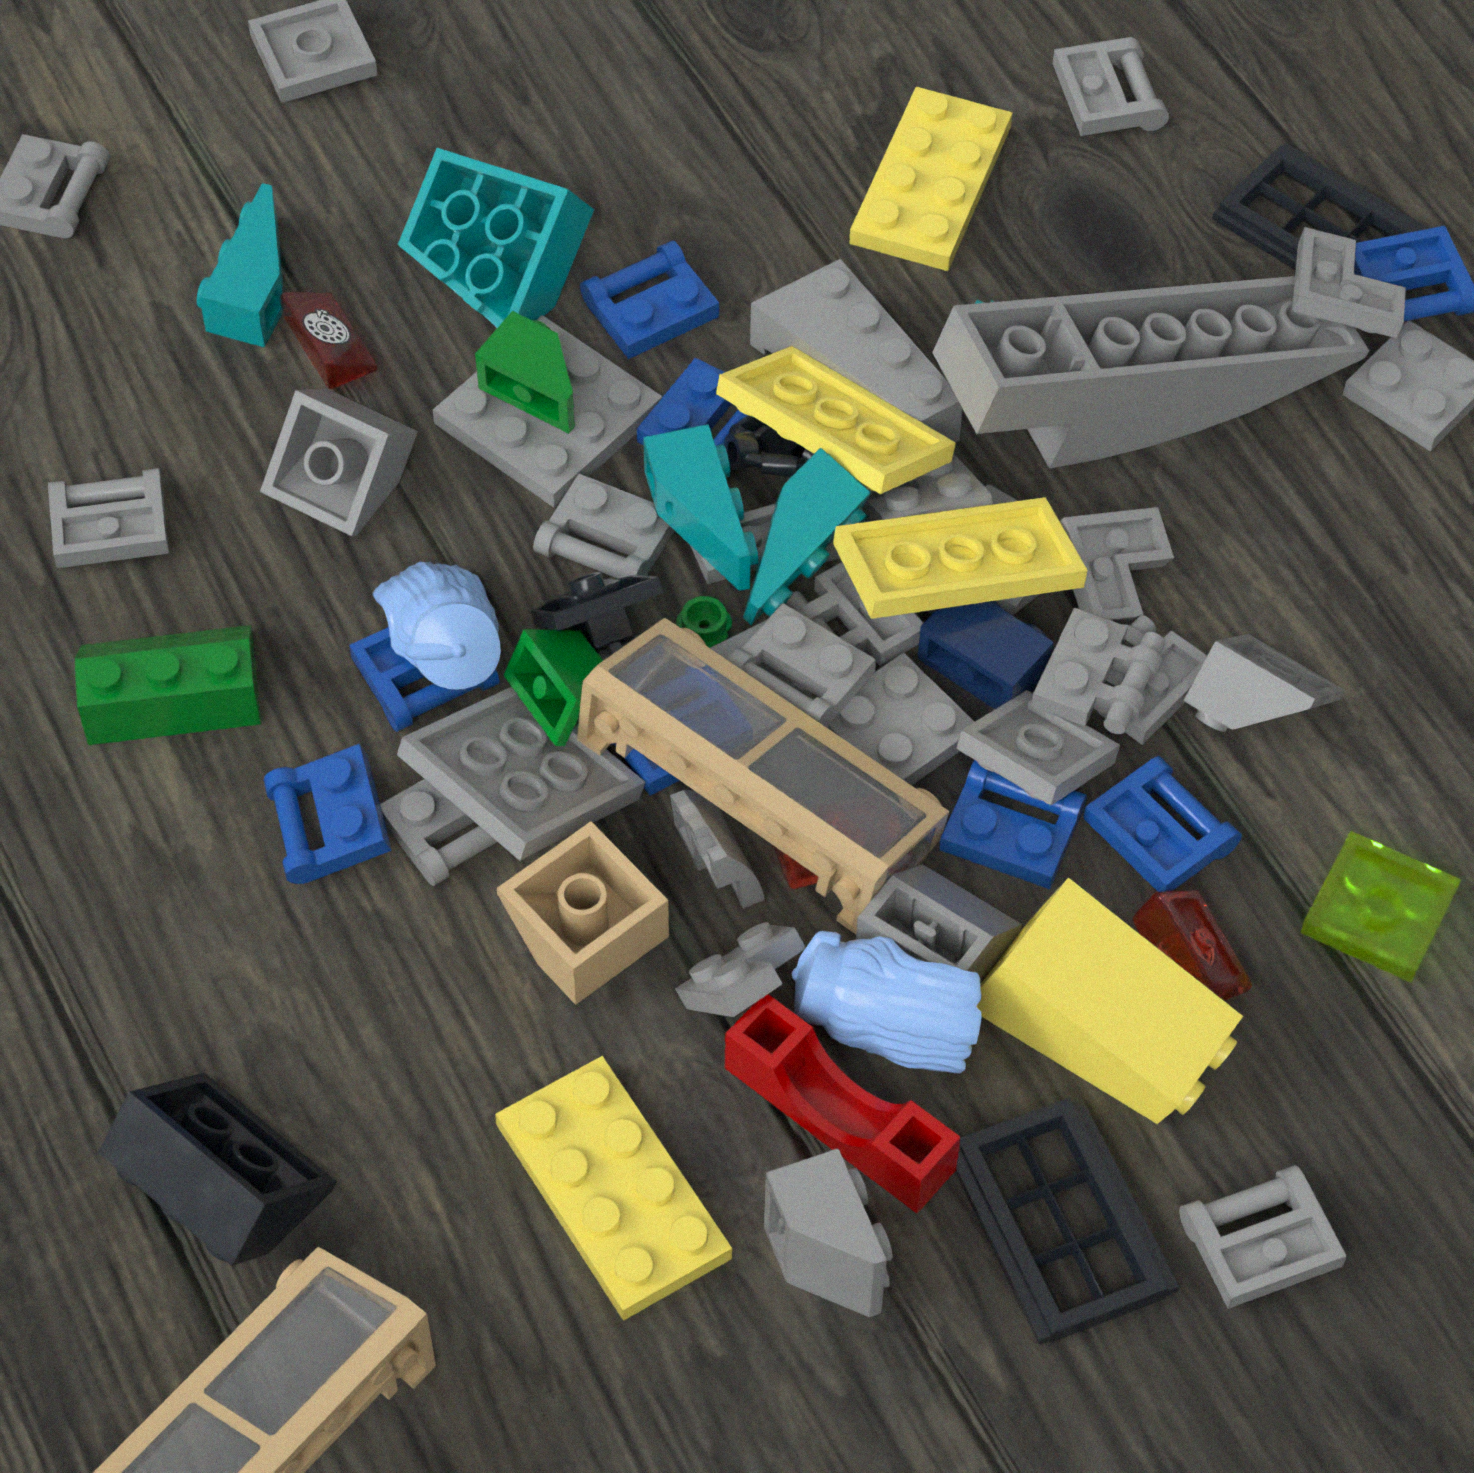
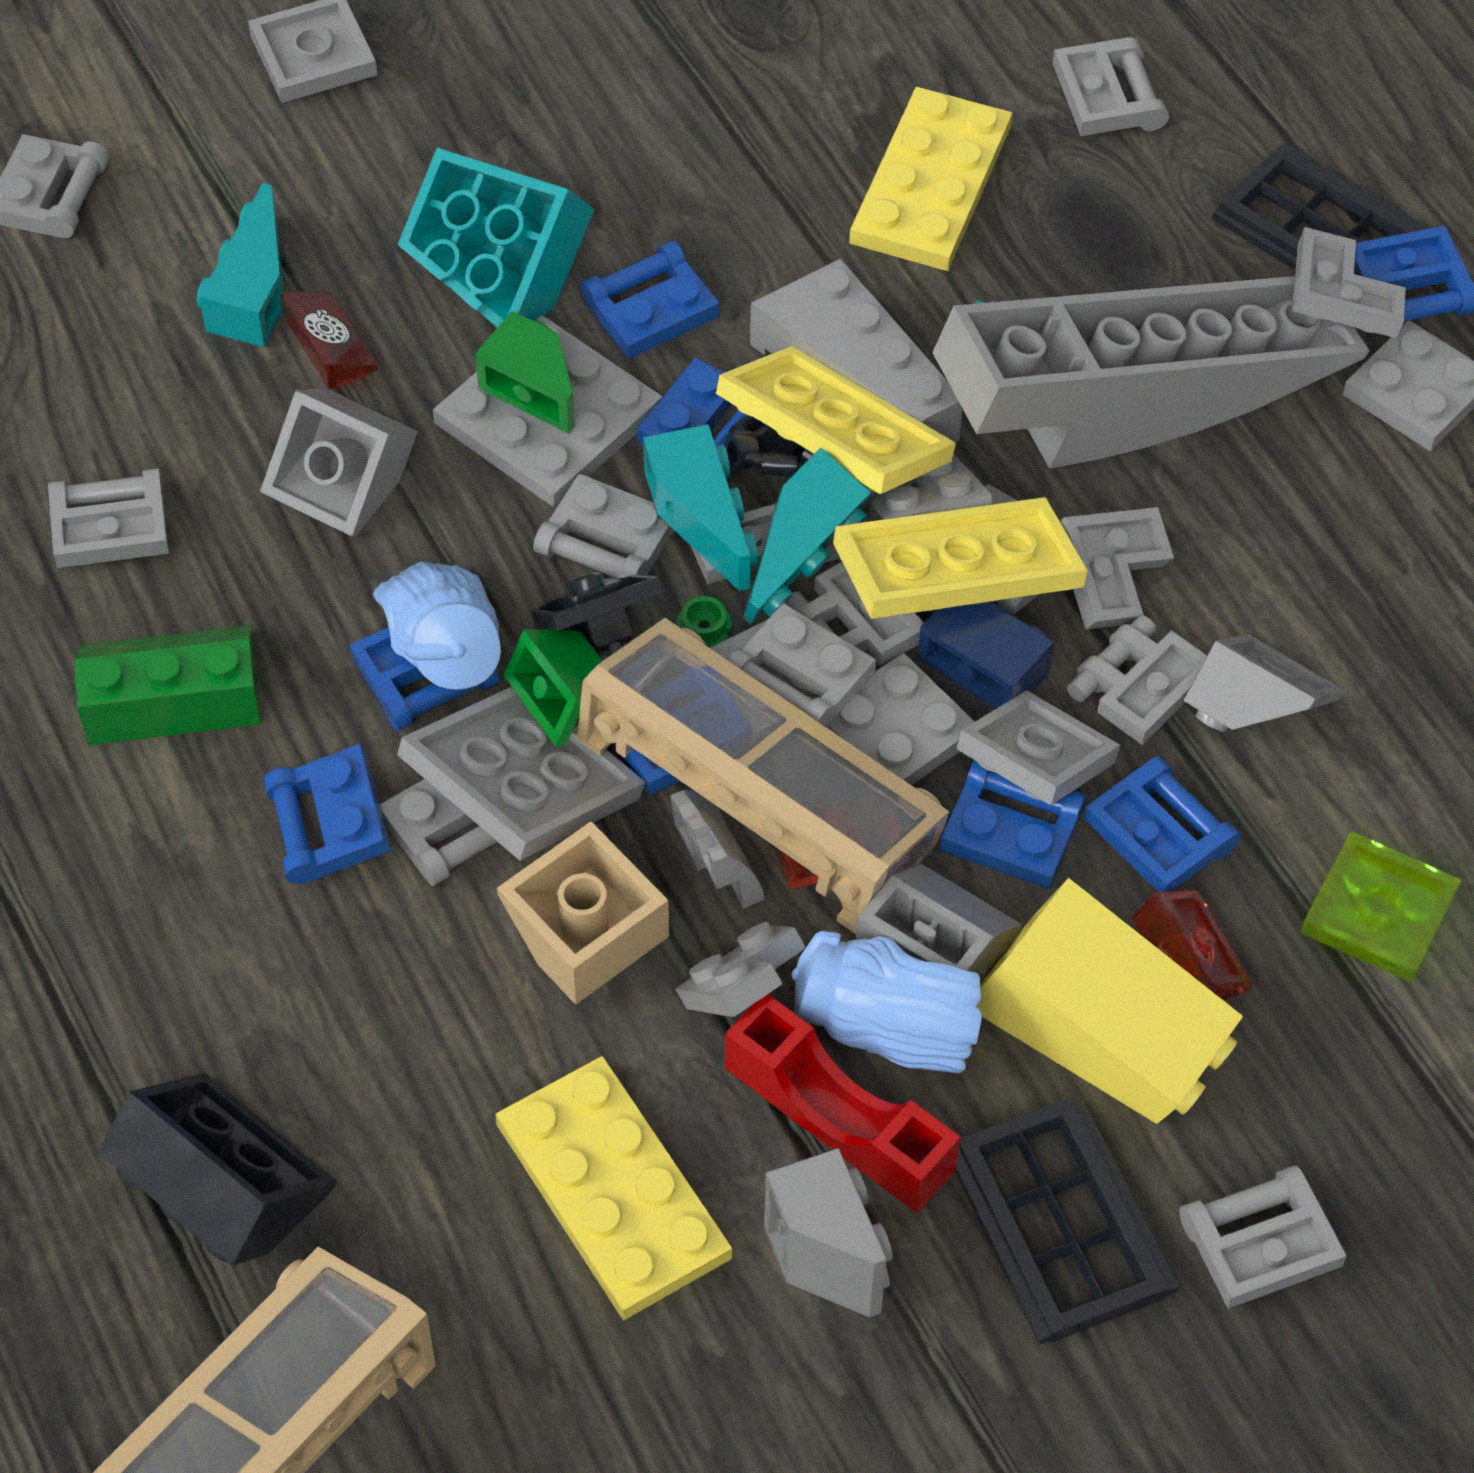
light grey plate [1031,608,1165,734] -> none

